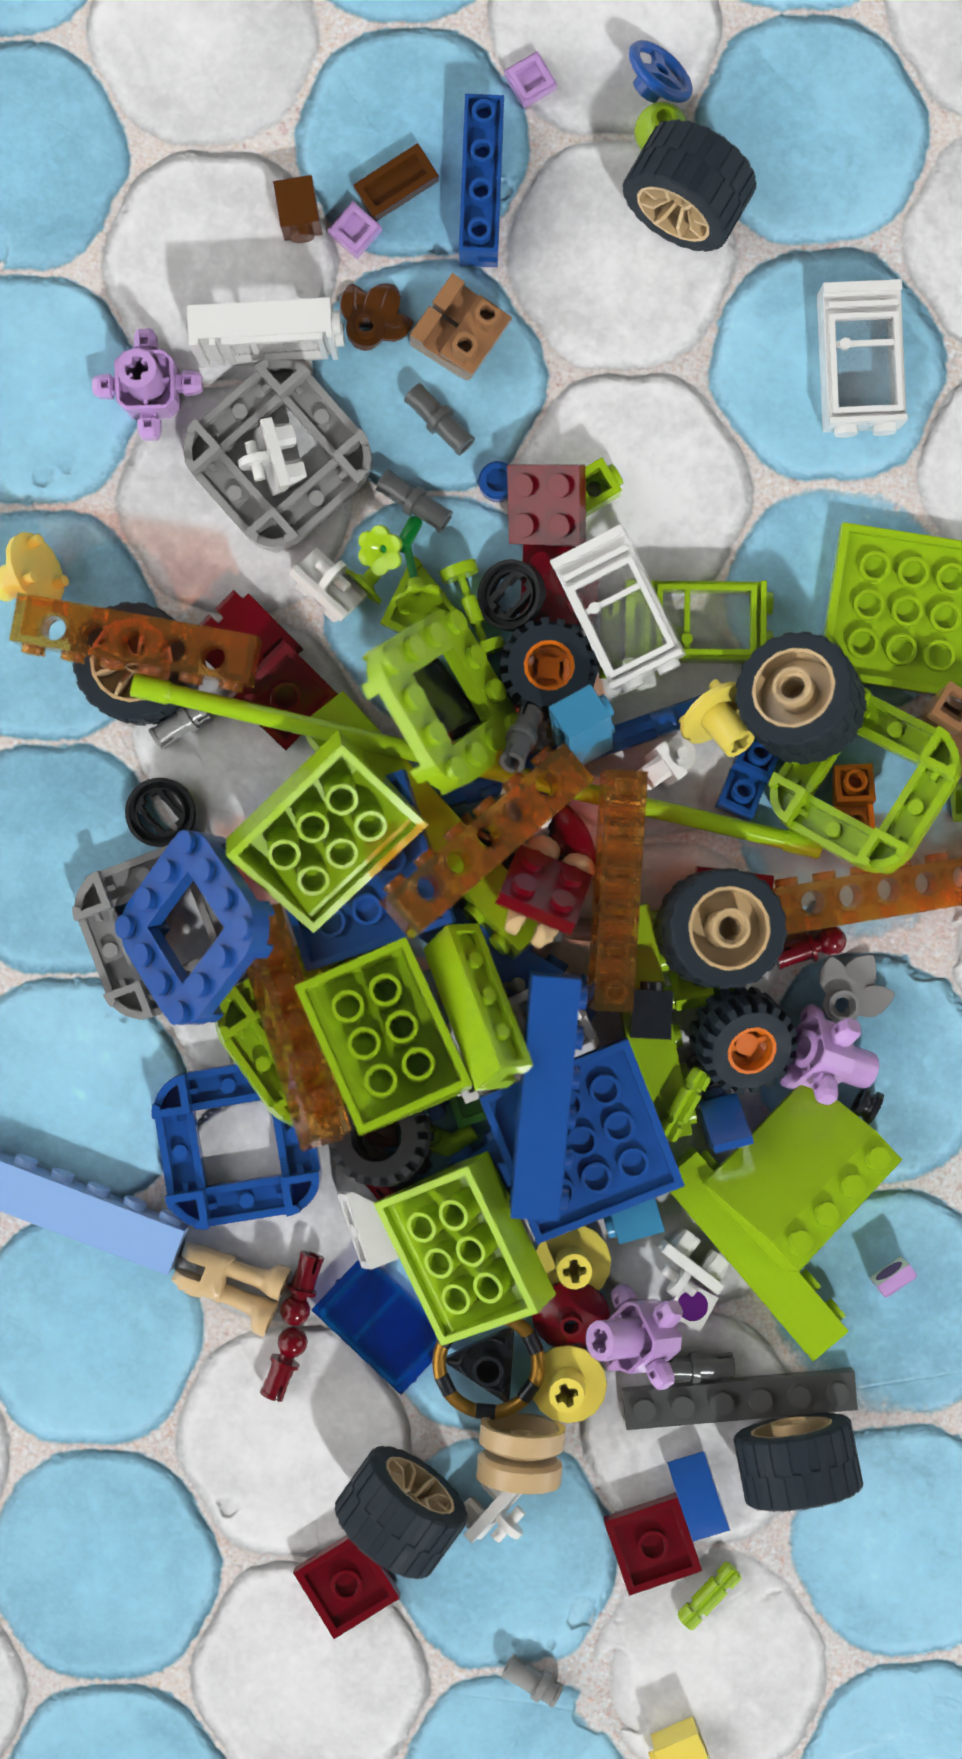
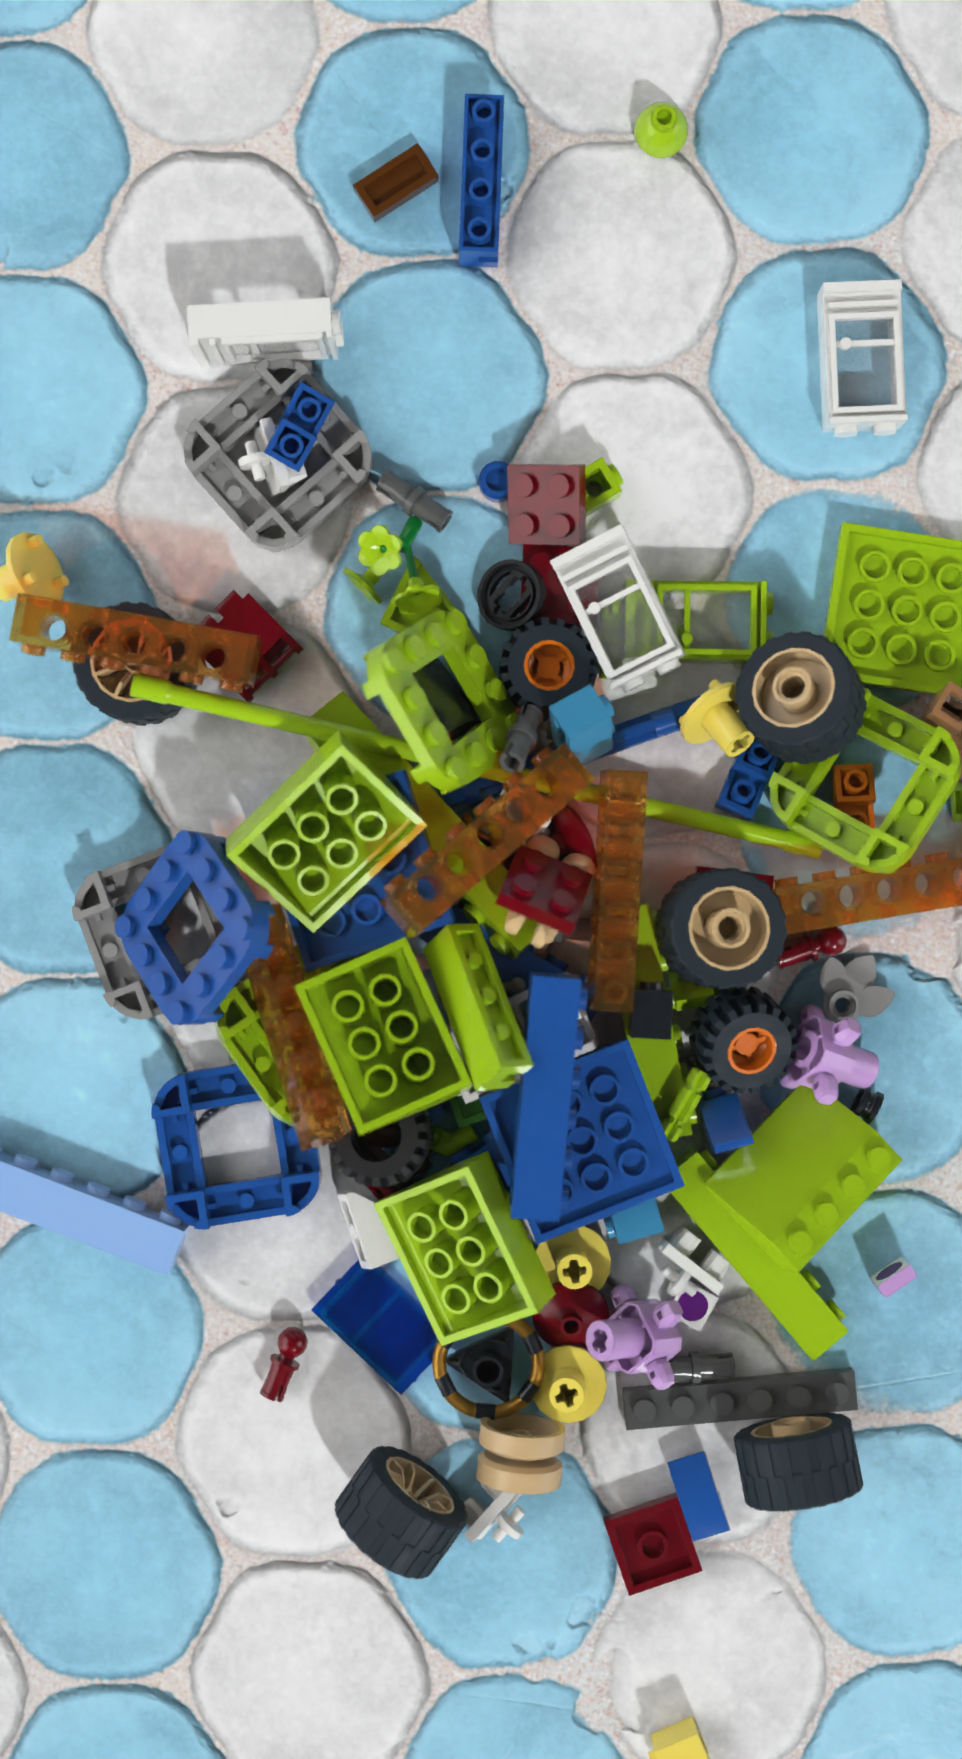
lavender piece [92,328,203,441] -> none
black piece [125,778,197,847] -> none
light grey pin [149,706,211,750] -> none
tan piece [171,1242,292,1338] -> none
dark red plate [229,640,338,751] -> none
reddish brown brick [273,175,323,243] -> none
dark red pin [280,1250,325,1326] -> none
white hips [289,547,368,622] -> none
dark red plate [293,1535,401,1639] -> none
lavender tile [327,201,382,259] -> none
reddish brown plate [340,283,414,351] -> none
dark grey pin [404,383,475,456] -> none
medium nougat hips [409,273,512,381] -> none
lime wheel [439,559,505,656] -> none
light grey pin [501,1654,564,1708] -> none
lavender tile [504,51,557,109] -> none
black wheel [622,120,757,252] -> none
blue piece [628,40,693,103] -> none
white hips [632,738,697,793] -> none
lime axle [677,1561,742,1630] -> none
none -> blue slope [264,381,335,472]

